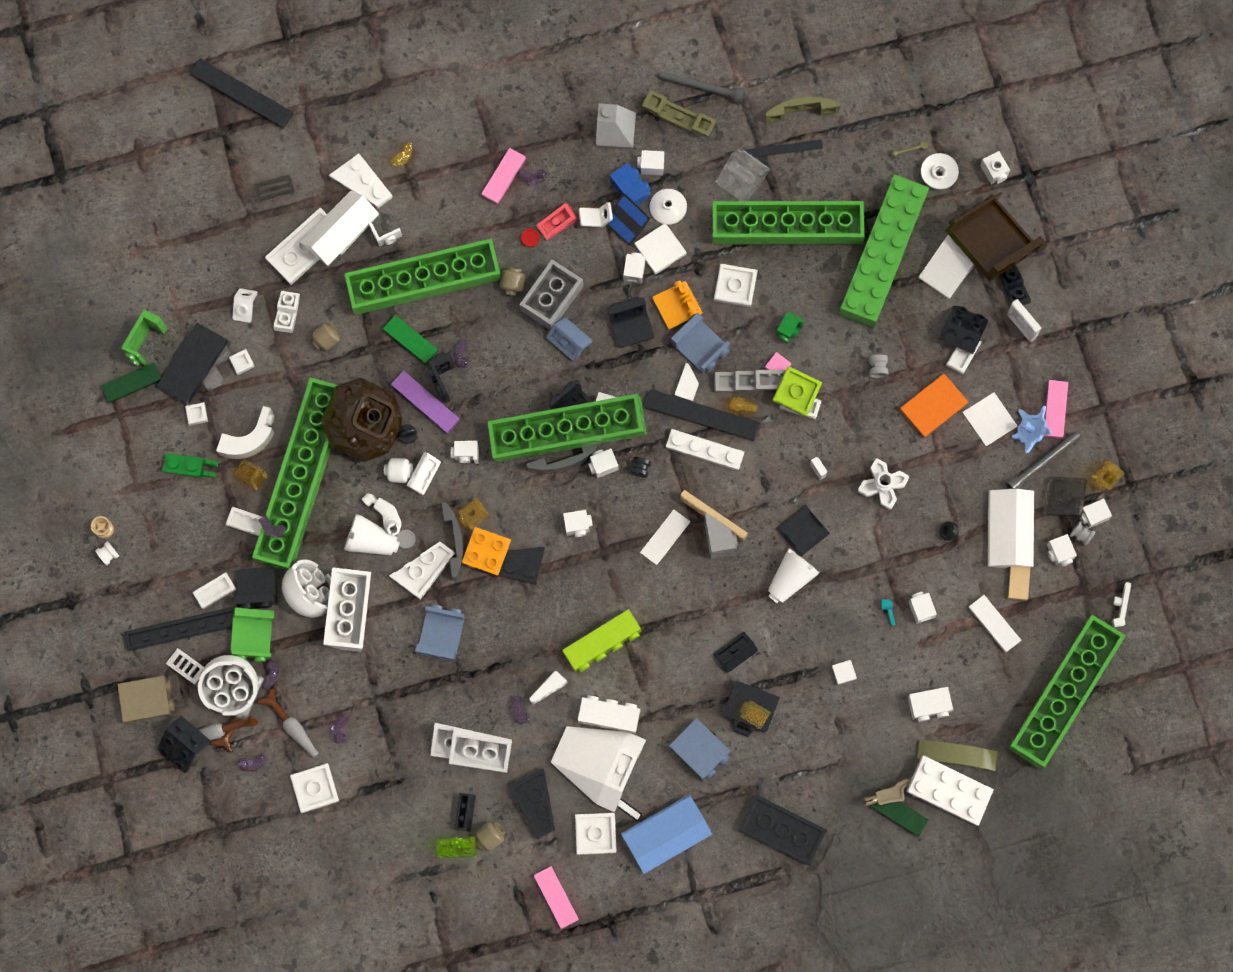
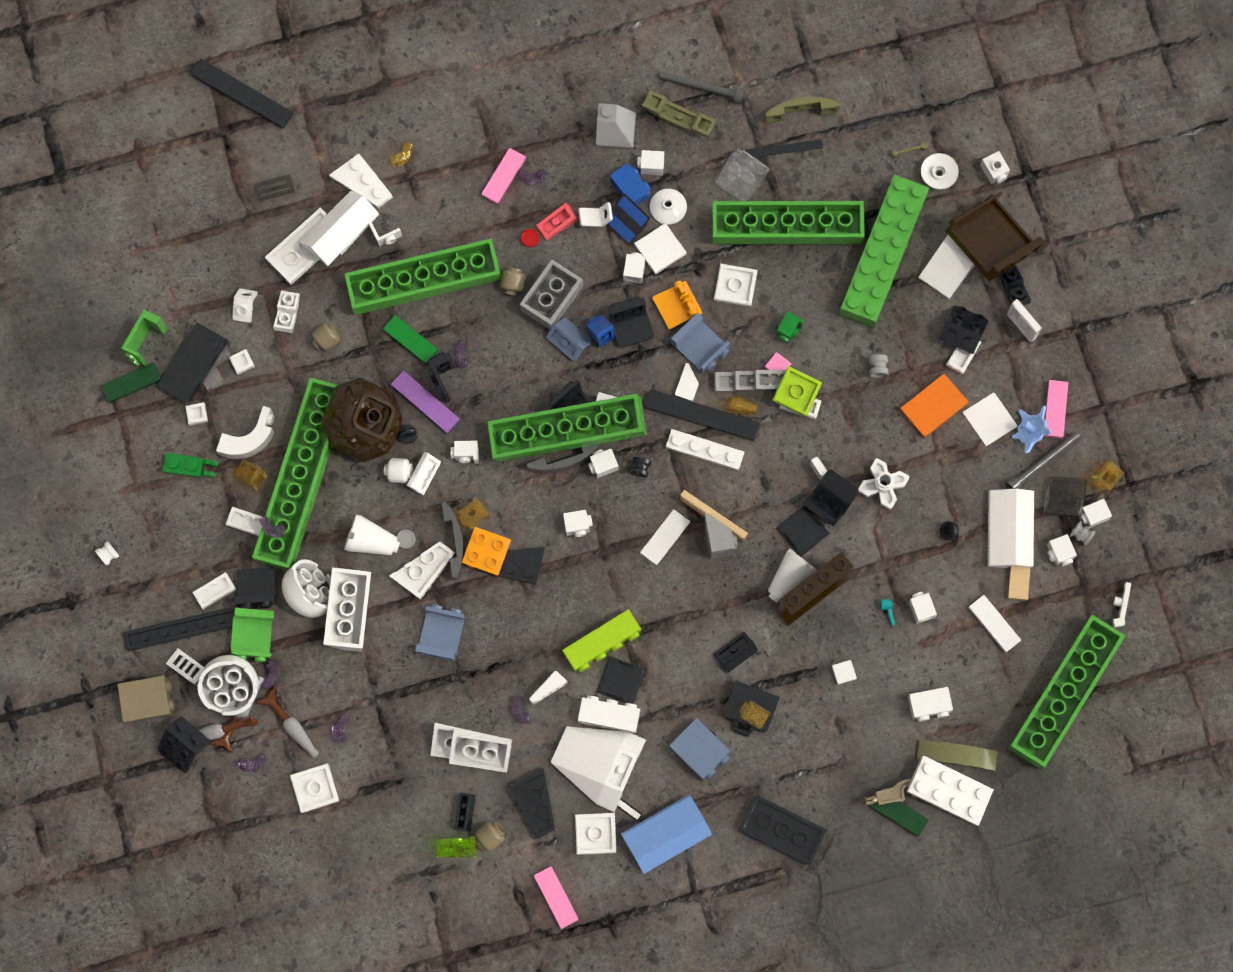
tan wheel [91,516,114,539] -> none
white arm [362,493,401,536] -> none
none -> blue slope [586,315,615,348]
none -> black piece [596,656,646,704]
none -> dark brown panel [776,551,854,626]
none -> black bracket [803,469,859,527]

